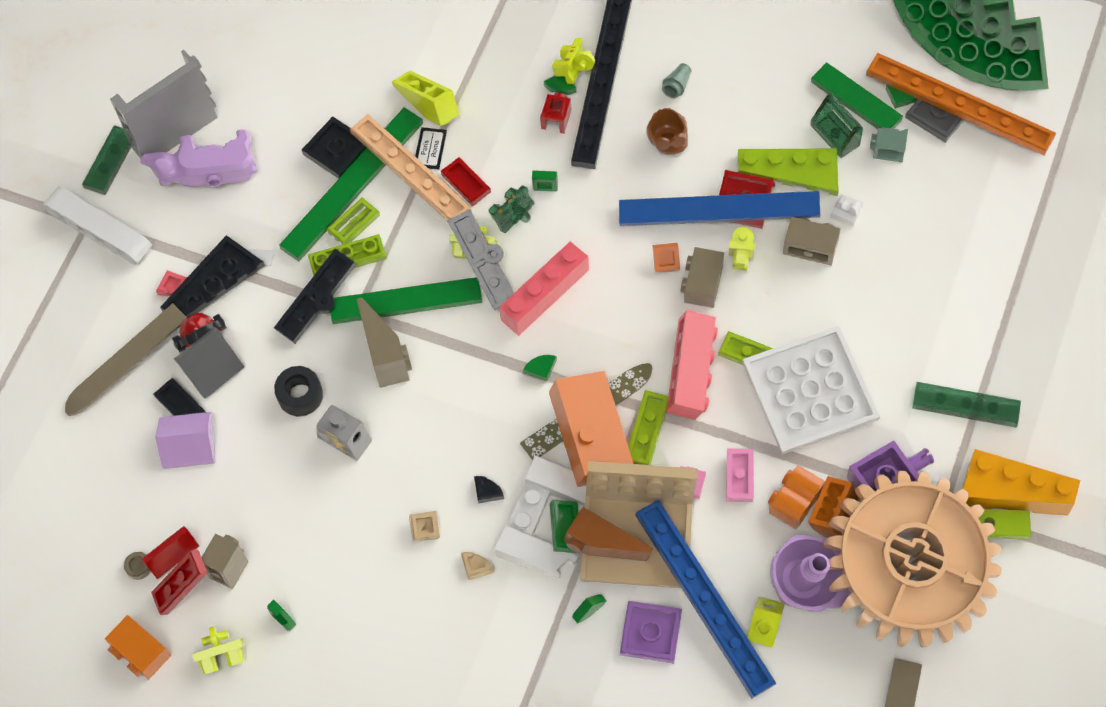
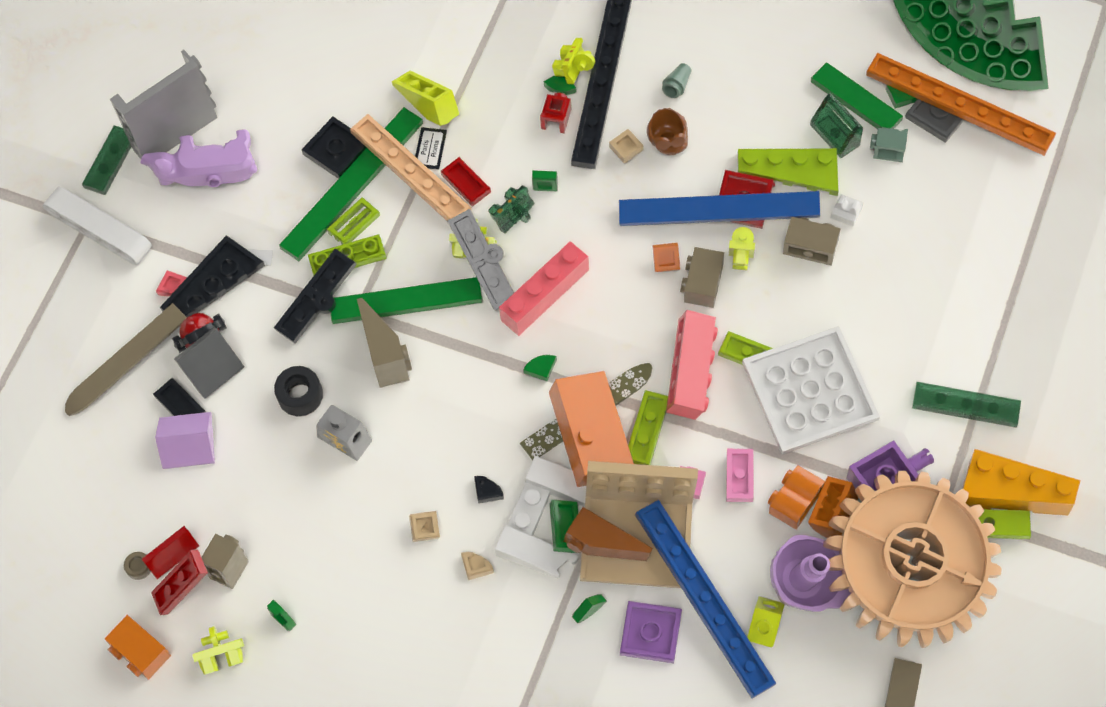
none -> tan plate [609,129,643,163]

